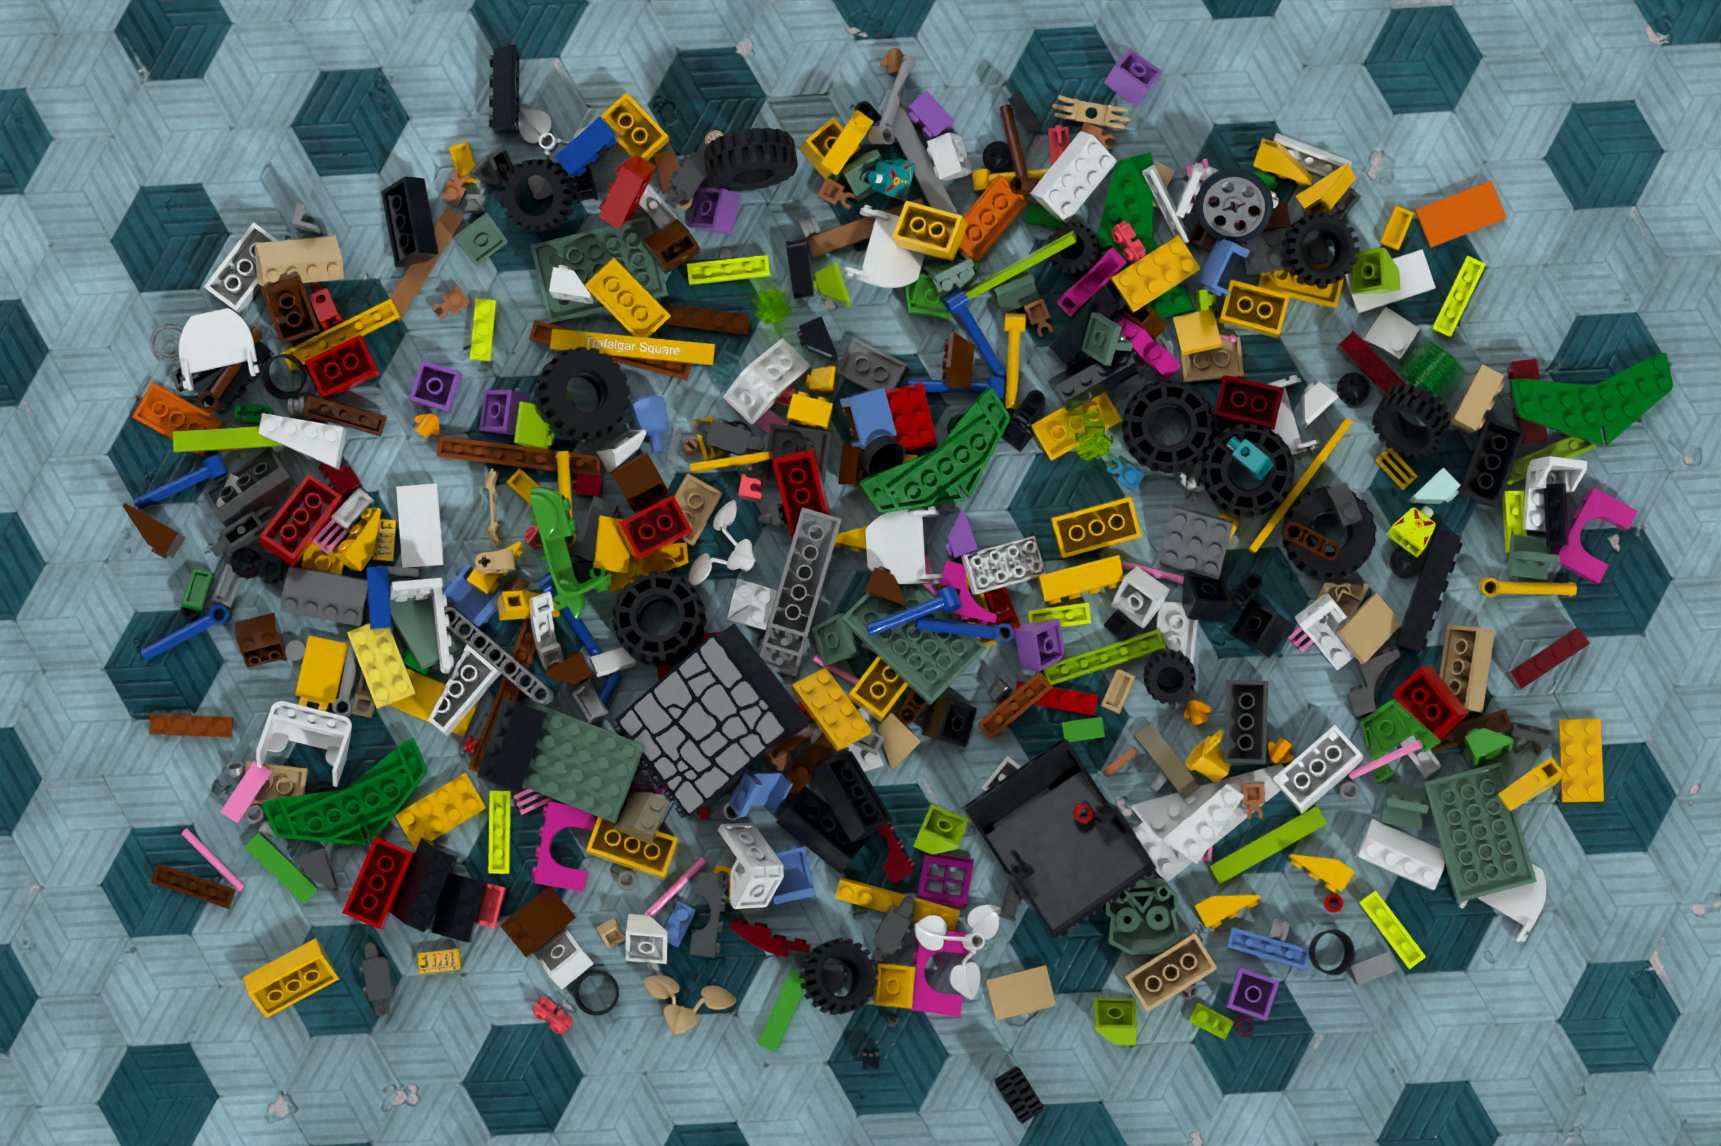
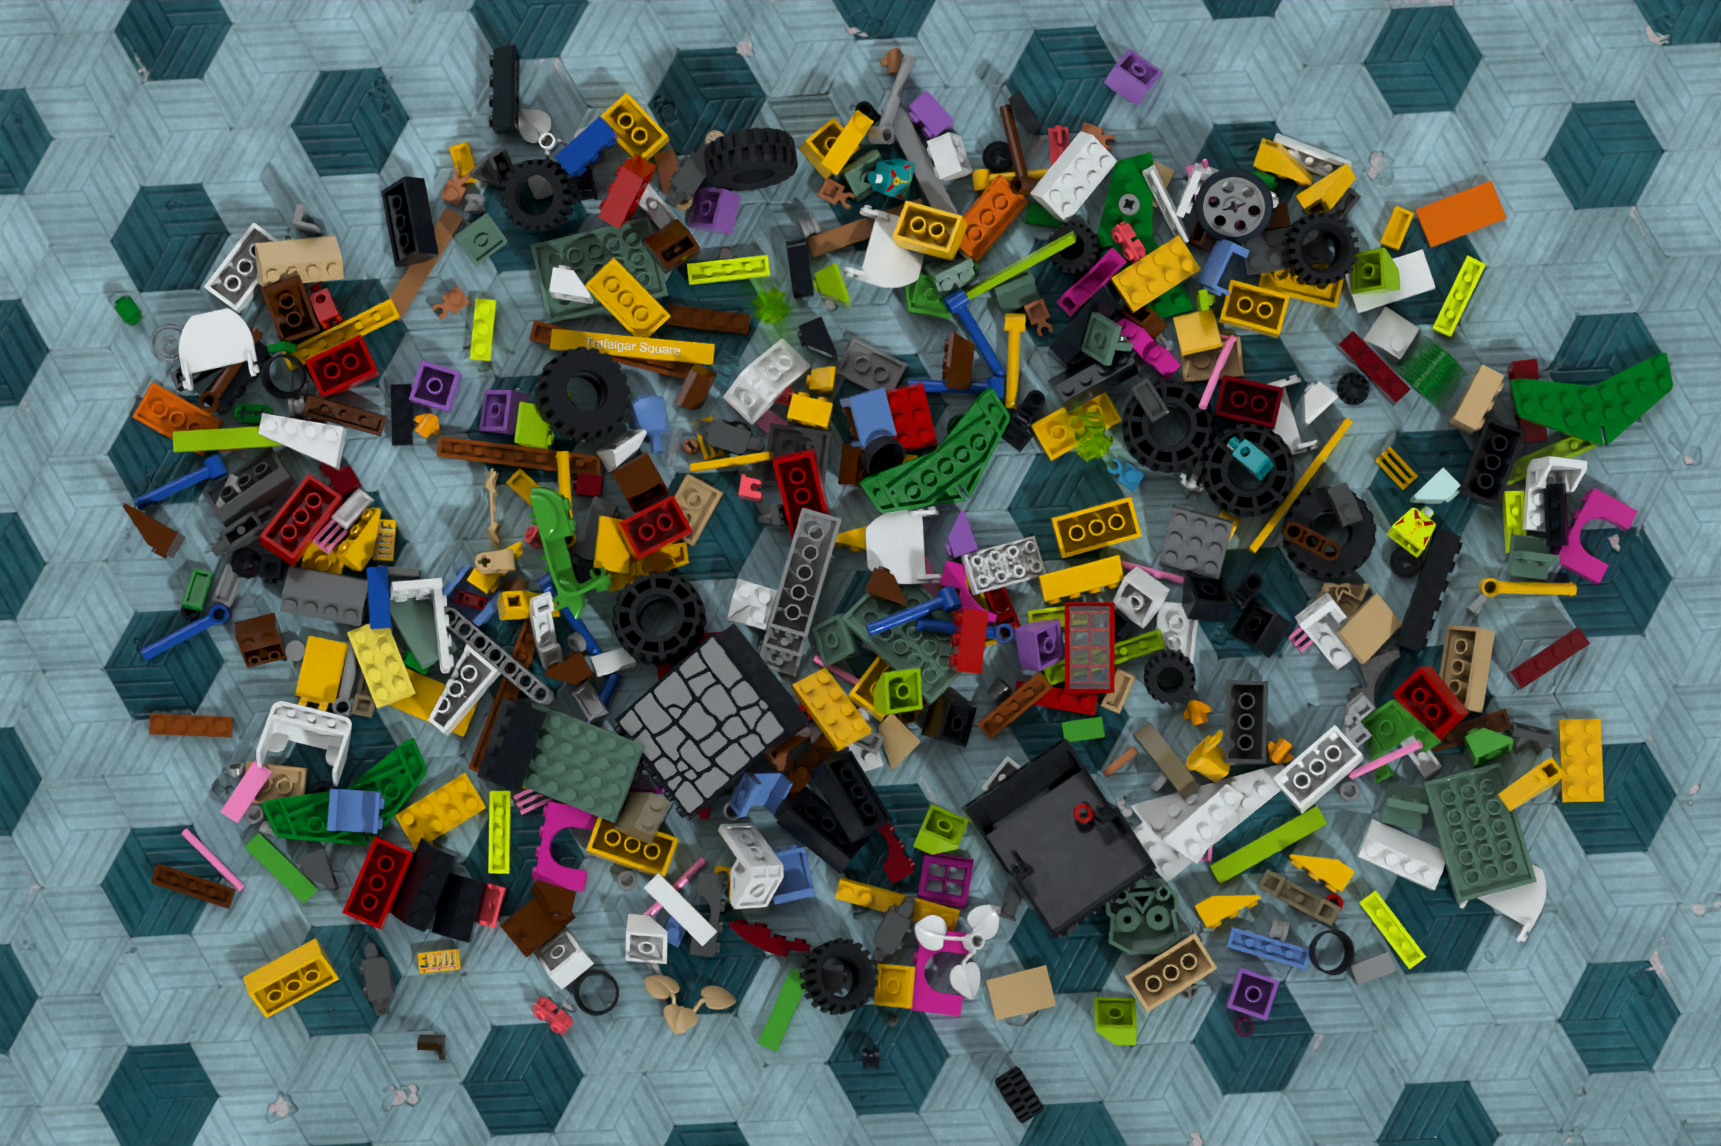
white tile [396,483,444,568] -> none
red bush [463,735,480,755] -> none
tan slope [597,918,626,950] -> none
white plant [688,500,755,585] -> none
tan piece [1052,95,1131,129] -> none
lime plate [1188,1003,1234,1040] -> none
nougat plate [1243,783,1265,819] -> none
black tyre [1372,383,1451,458] -> none
none -> green brick [114,296,144,327]
none -> green tile [267,341,296,354]
none -> medium blue panel [327,788,385,834]
none -> black plate [390,384,414,446]
none -> dark brown tile [417,1035,446,1060]
none -> dark red bar [451,589,487,610]
none -> reddish brown slope [531,880,576,921]
none -> light grey tile [567,632,586,653]
none -> white tile [644,873,717,946]
none -> reddish brown brick [675,363,718,410]
none -> lime slope [873,668,923,714]
none -> red brick [948,609,988,674]
none -> clear piece [1065,602,1115,693]
none -> light grey wheel [1119,194,1140,216]
none -> dark grey tile [1130,377,1170,423]
none -> bright pink bar [1198,339,1234,409]
none -> dark tan slope [1258,869,1341,926]
none -> light grey tile [1342,692,1376,748]
none -> light grey tile [1465,593,1488,614]

